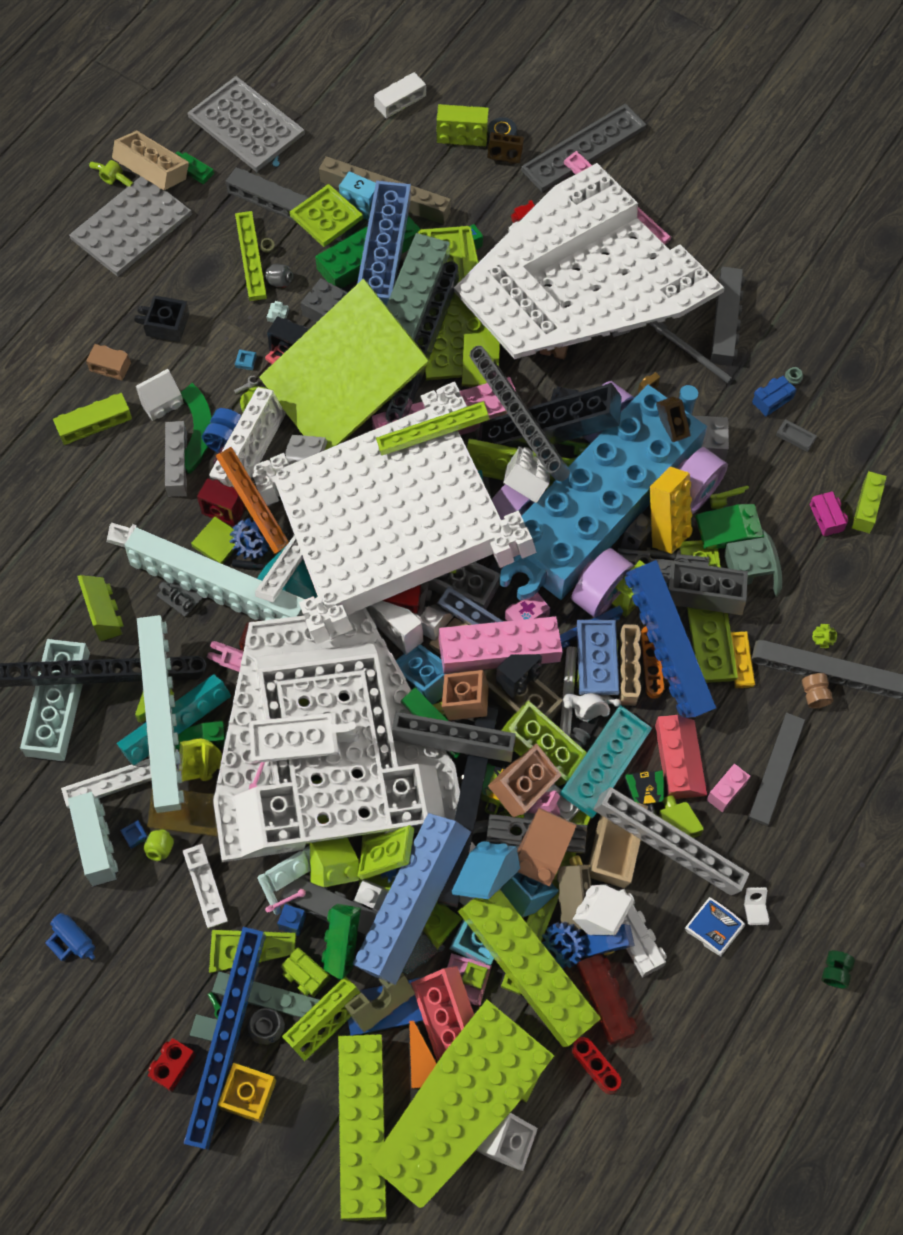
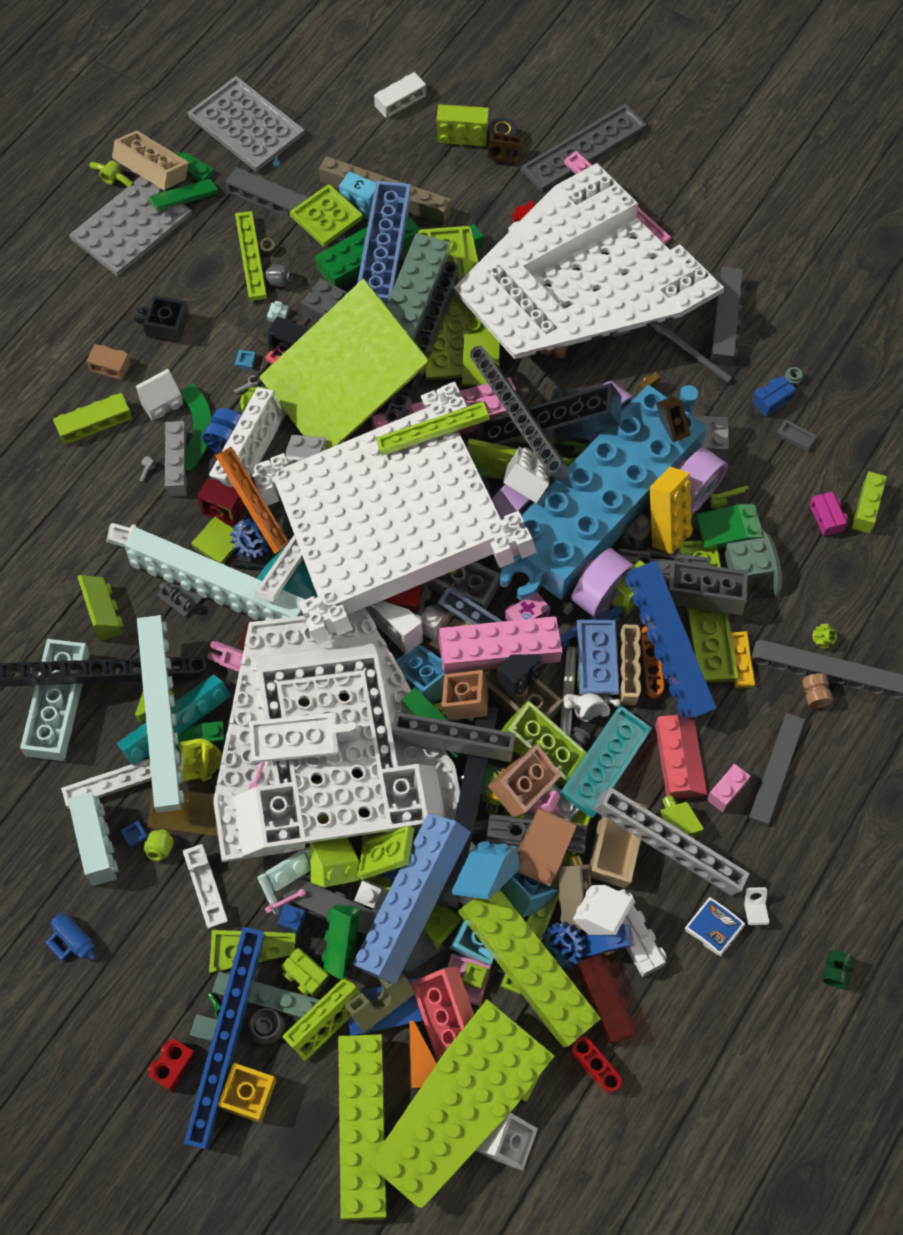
torso [623,770,663,815] -> none
none -> light grey hand [139,456,155,482]
none -> green tile [149,179,218,212]

